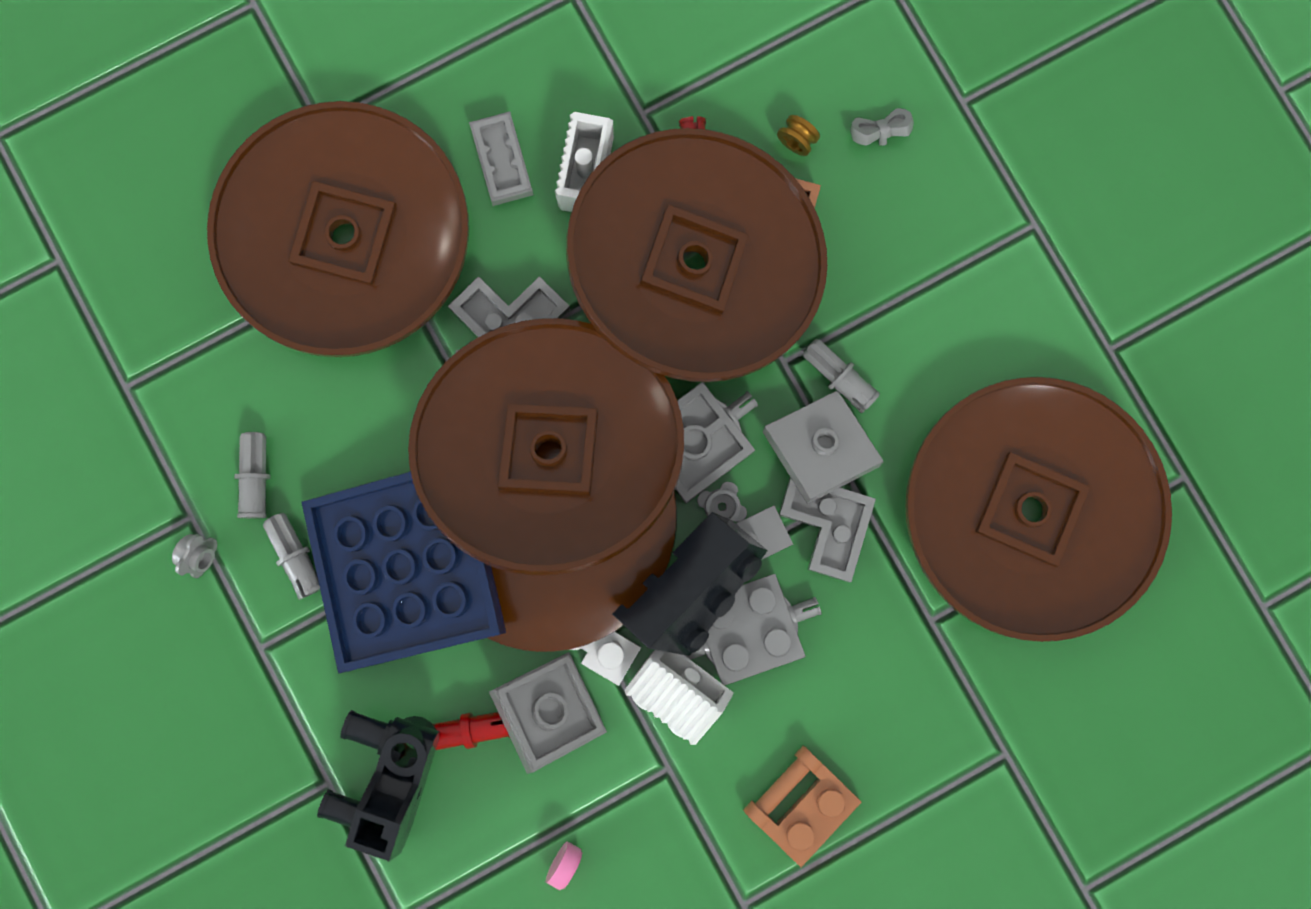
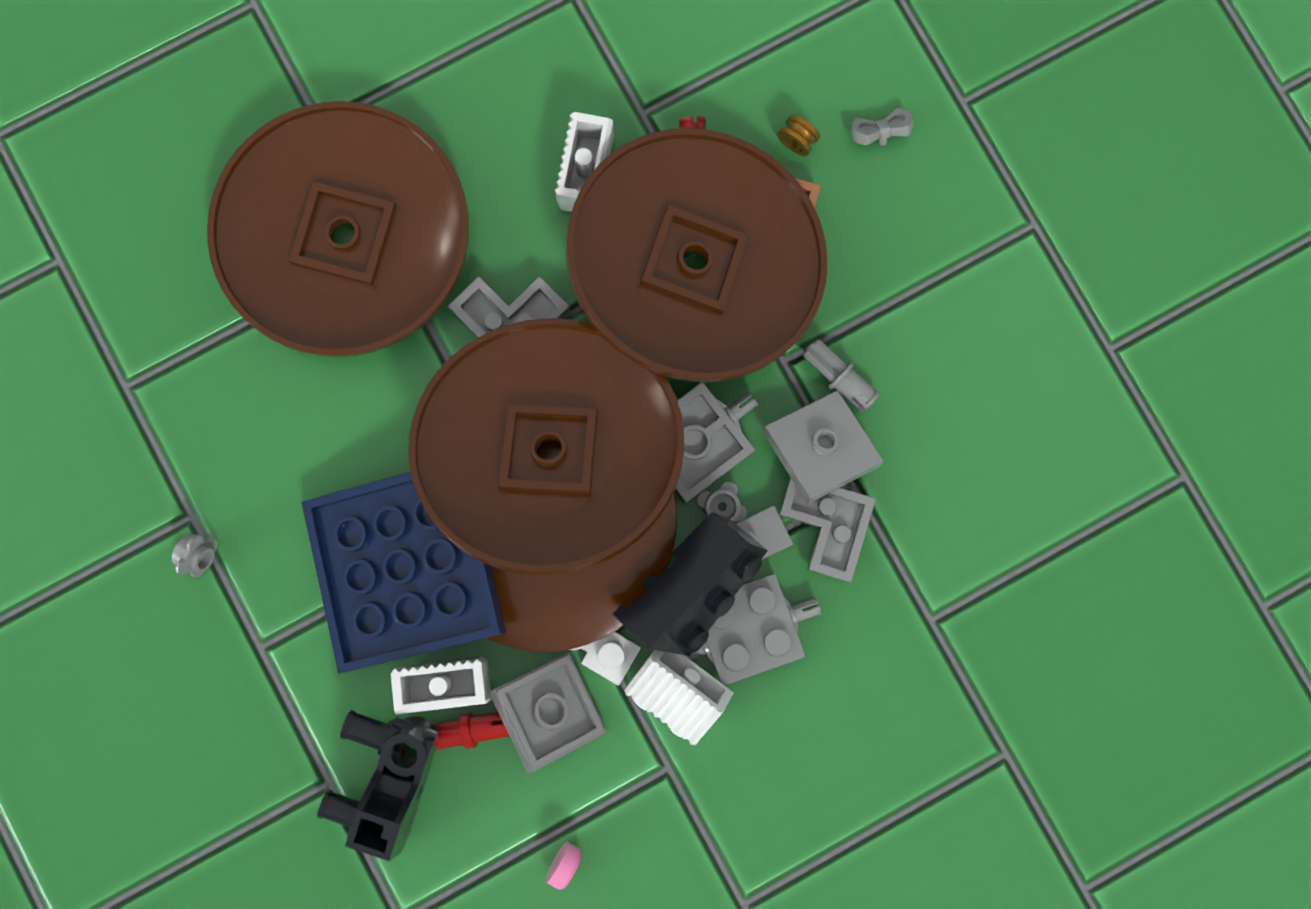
light grey axle [234,432,271,519] -> none
light grey axle [263,513,320,600] -> none
light grey plate [469,111,534,206] -> none
nougat plate [743,745,862,867] -> none
reddish brown dish [906,377,1172,642] -> none
none -> white brick [391,656,491,715]

